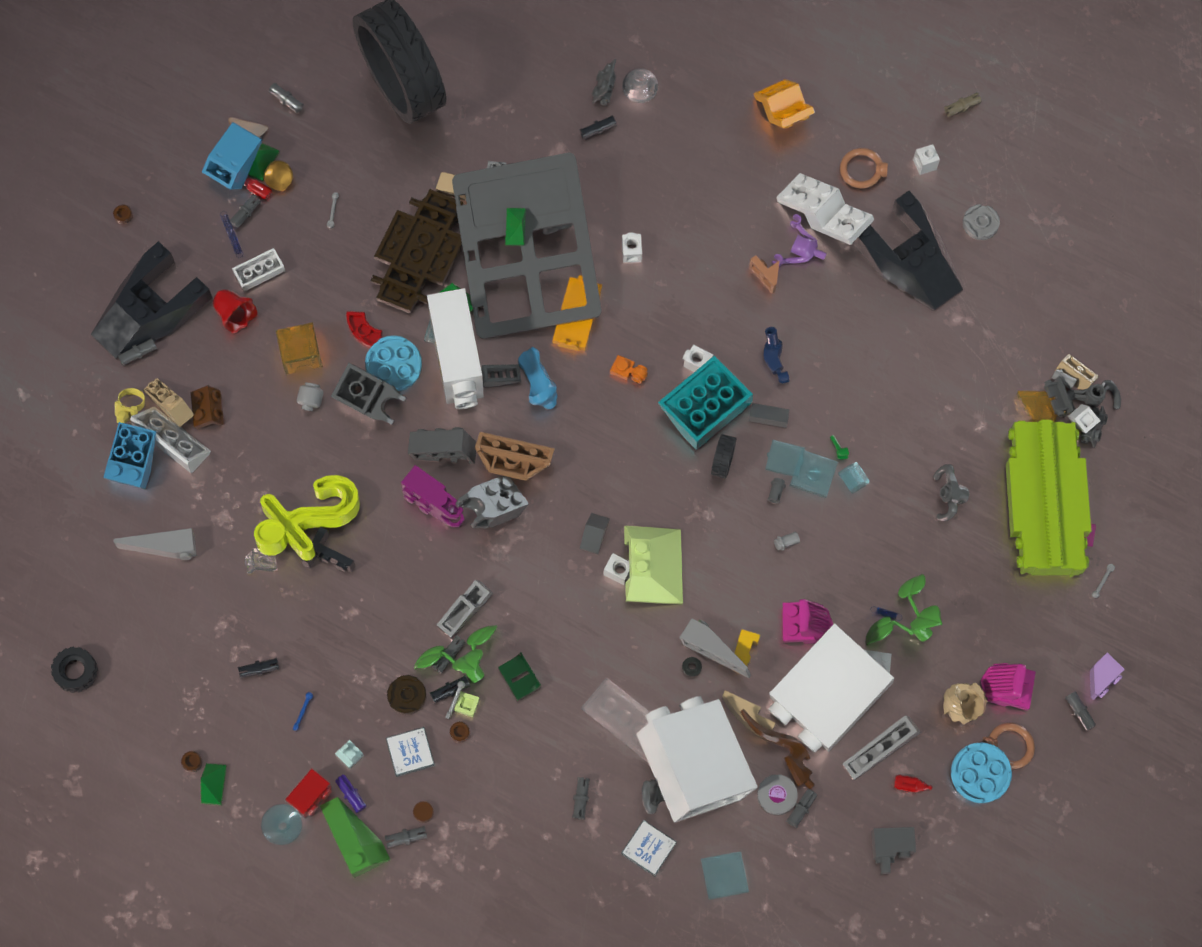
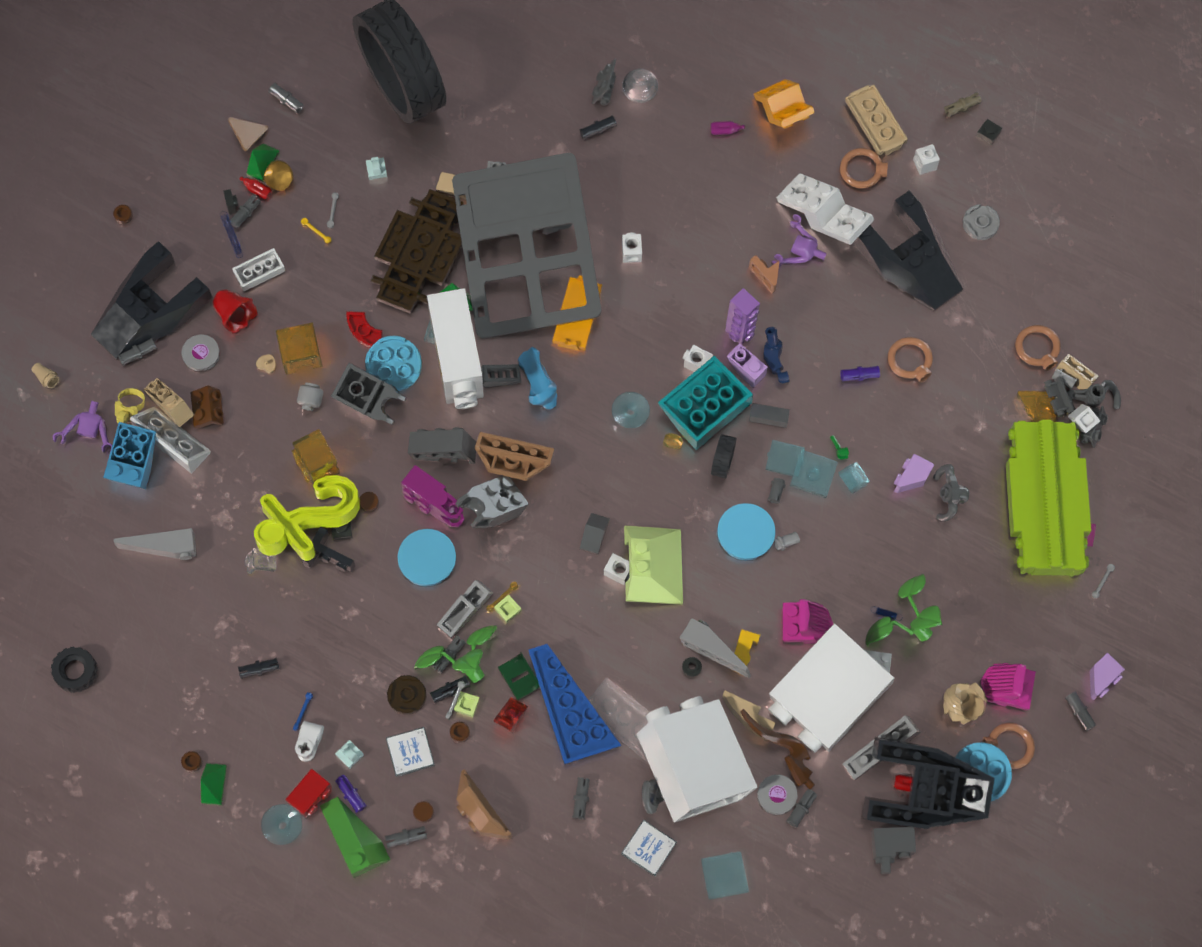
dark azure slope [202,122,263,190] -> none
green slope [505,208,526,246] -> none
orange plate [610,355,648,384] -> none
none -> tan cone [32,363,59,389]
none -> medium lavender piece [53,401,112,453]
none -> light grey tile [181,334,220,371]
none -> pearl dark grey plate [223,189,239,215]
none -> tan piece [256,354,276,373]
none -> clear yellow piece [291,429,340,486]
none -> white piece [295,721,324,762]
none -> yellow hinge [301,218,332,243]
none -> pearl dark grey plate [332,521,352,540]
none -> reddish brown tile [360,492,379,512]
none -> light aqua tile [366,157,387,180]
none -> medium azure tile [398,529,456,586]
none -> medium nougat wedge [456,769,512,840]
none -> clear yellow hinge [486,582,518,612]
none -> clear red slope [493,697,528,734]
none -> yellowish green tile [494,595,522,623]
none -> blue wing [528,644,622,764]
none -> clear light blue dish [612,392,650,428]
none -> clear yellow tile [663,433,683,449]
none -> magenta piece [711,121,745,135]
none -> medium azure tile [717,503,775,560]
none -> medium lavender brick [725,288,760,345]
none -> lavender slope [727,343,768,388]
none -> dark purple pin [840,366,880,382]
none -> tan brick [845,85,908,156]
none -> black wedge [862,737,995,829]
none -> nougat piece [888,337,933,383]
none -> lavender slope [894,454,934,493]
none -> pearl dark grey plate [977,119,1002,145]
none -> nougat piece [1015,325,1061,371]

